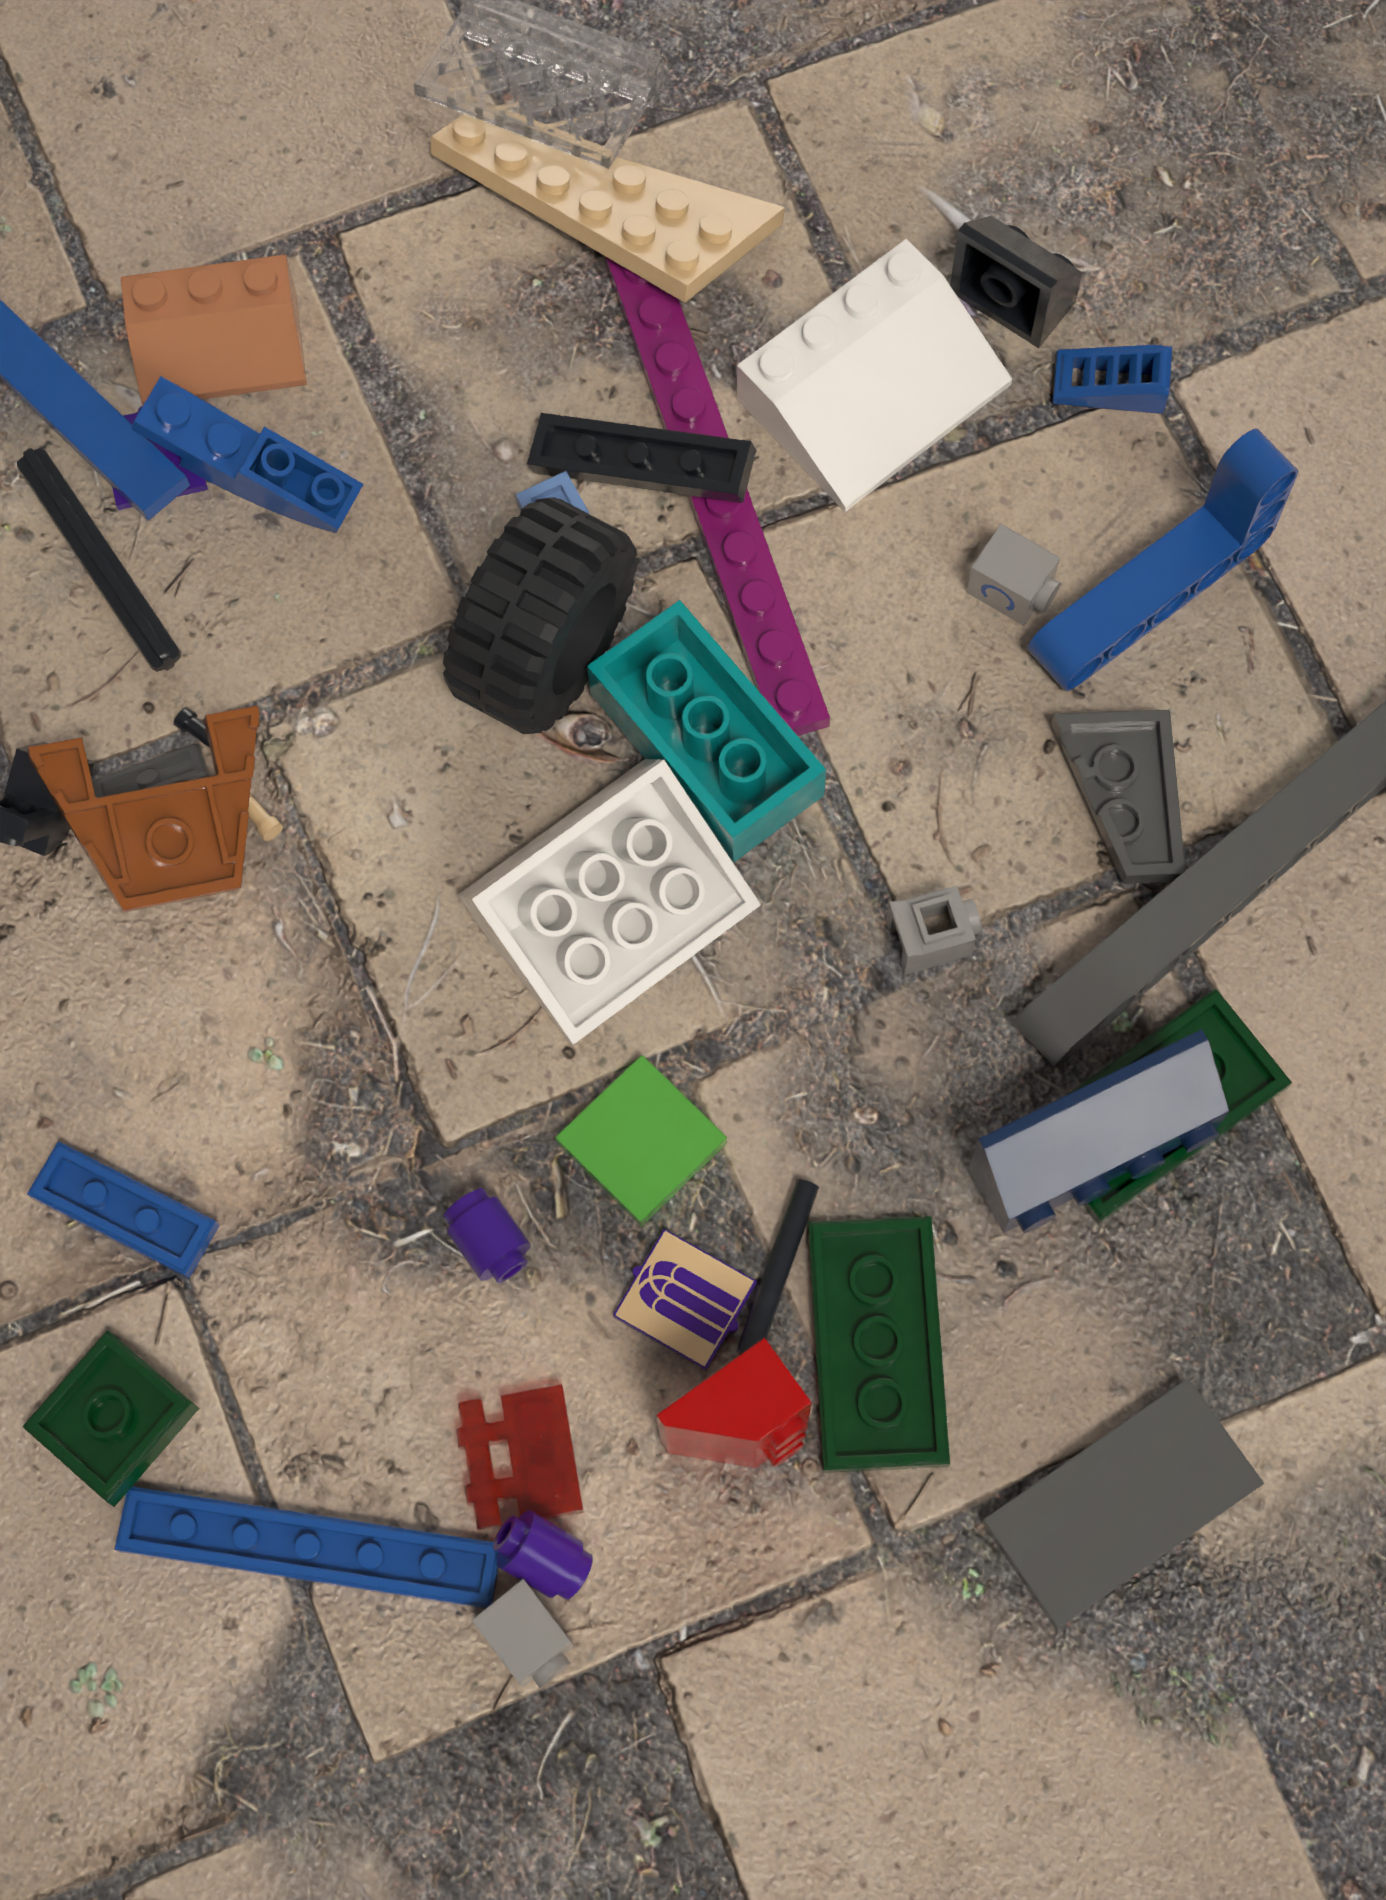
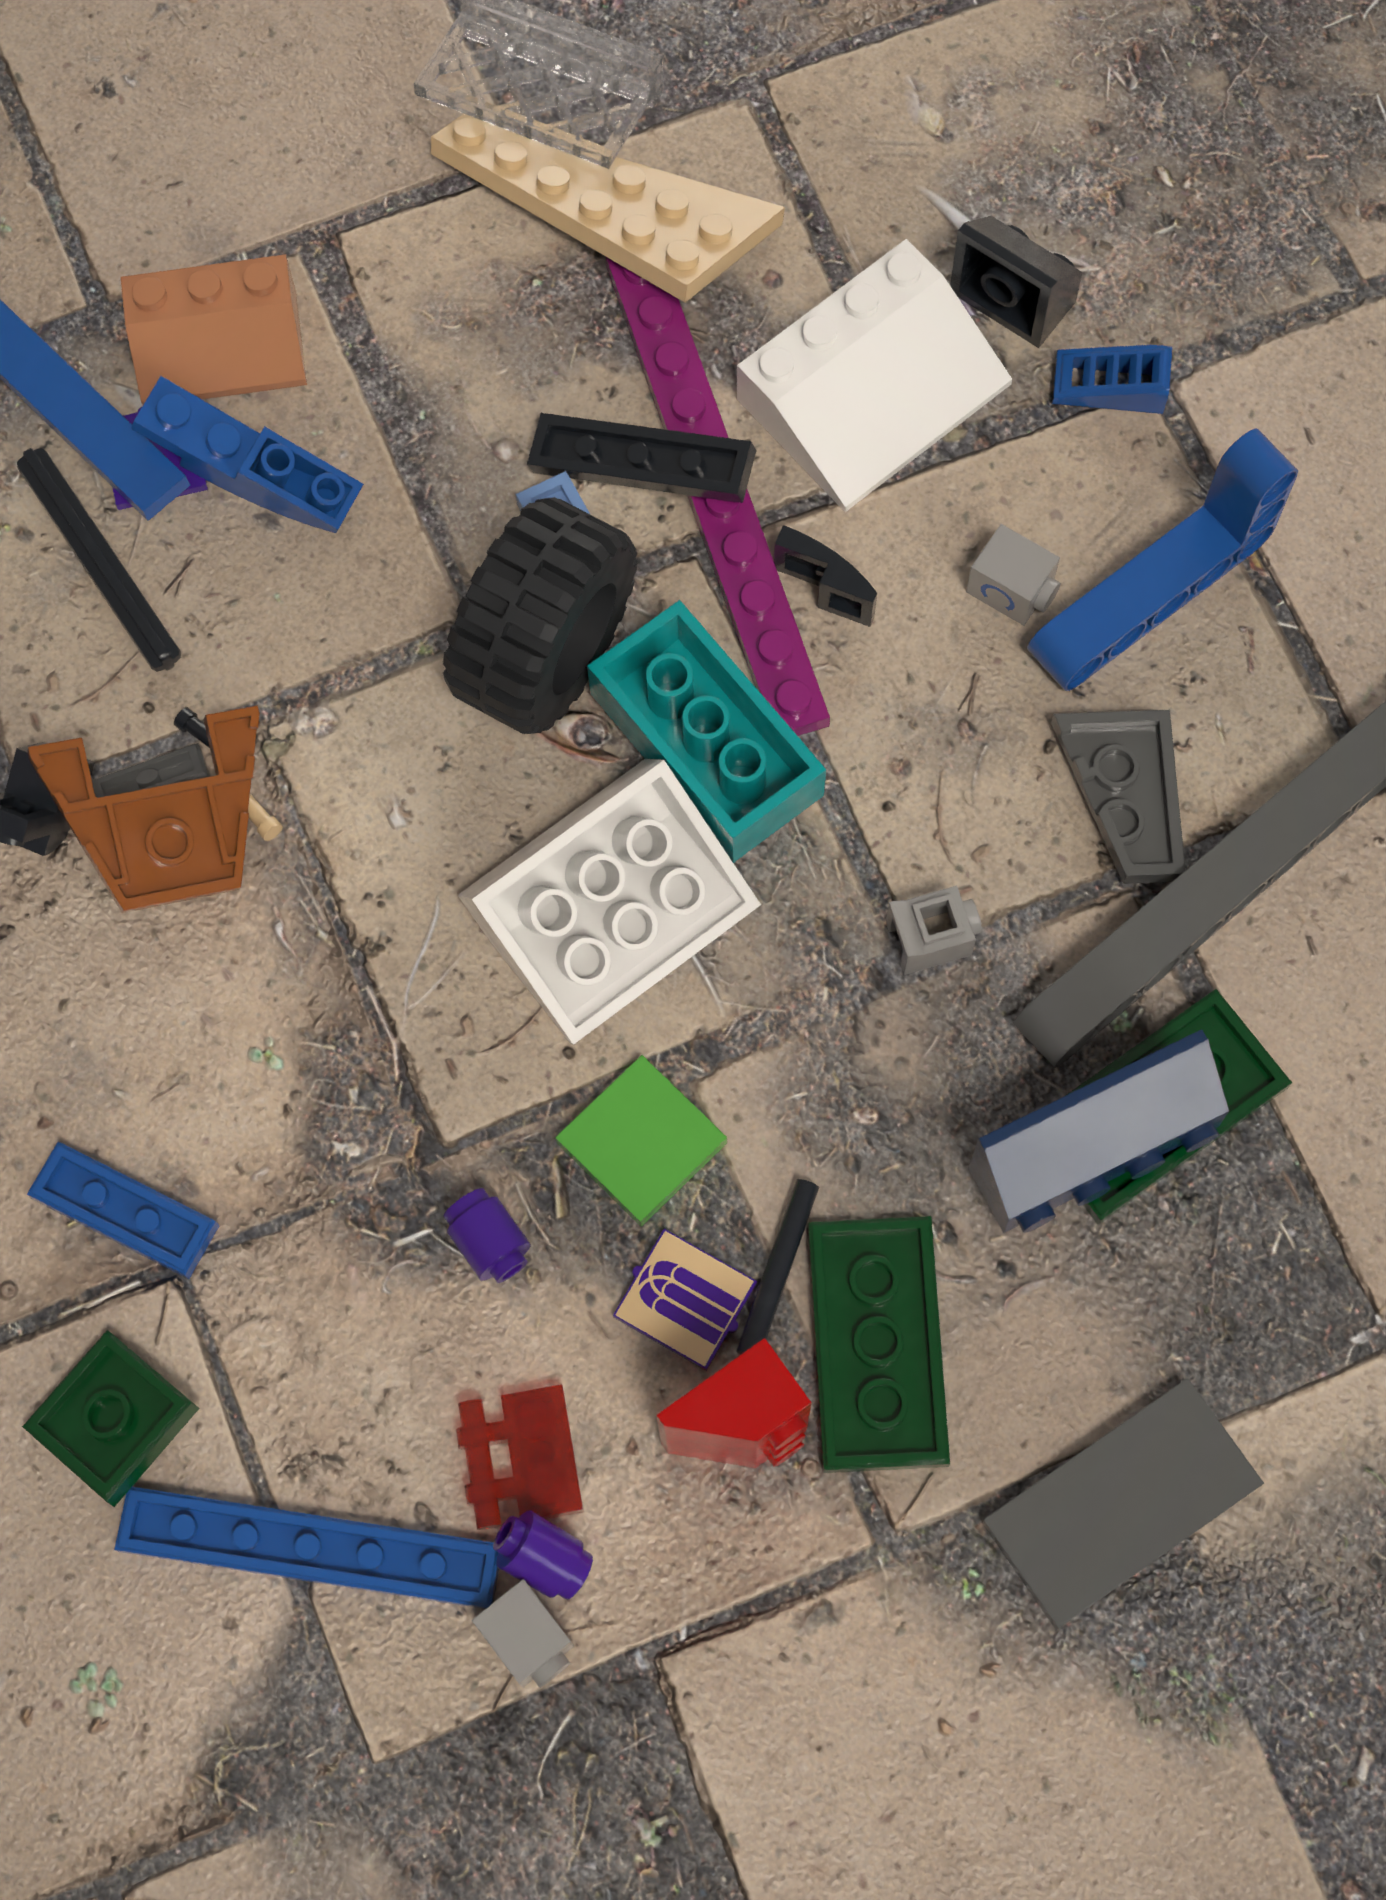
none -> black slope [774,525,877,627]

